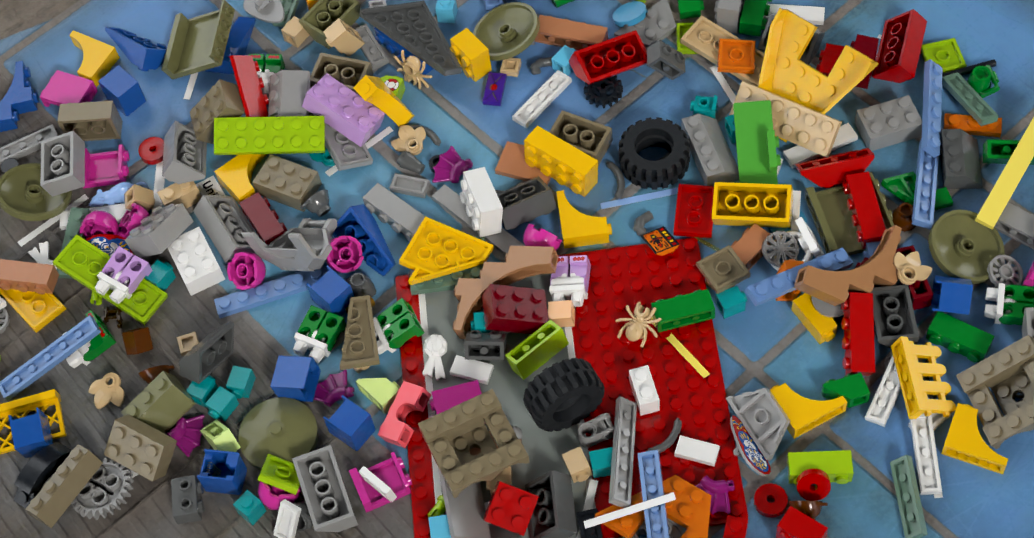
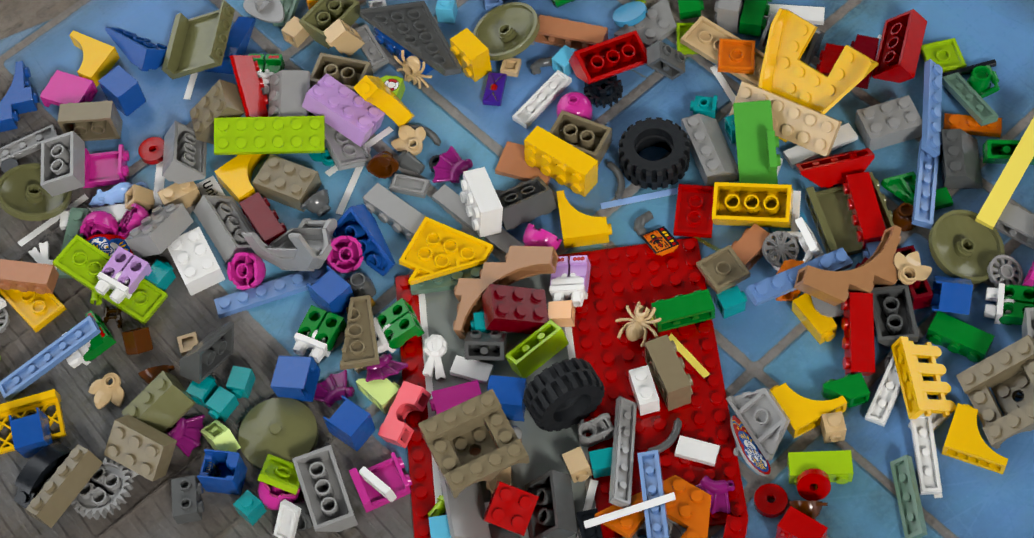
none -> white sticker [336,148,371,215]
none -> reddish brown piece [366,151,399,179]
none -> magenta arm [366,353,408,382]
none -> blue piece [487,375,527,422]
none -> dark pink cylinder [557,92,593,120]
none -> dark tan brick [644,334,693,411]
none -> tan brick [820,411,847,443]

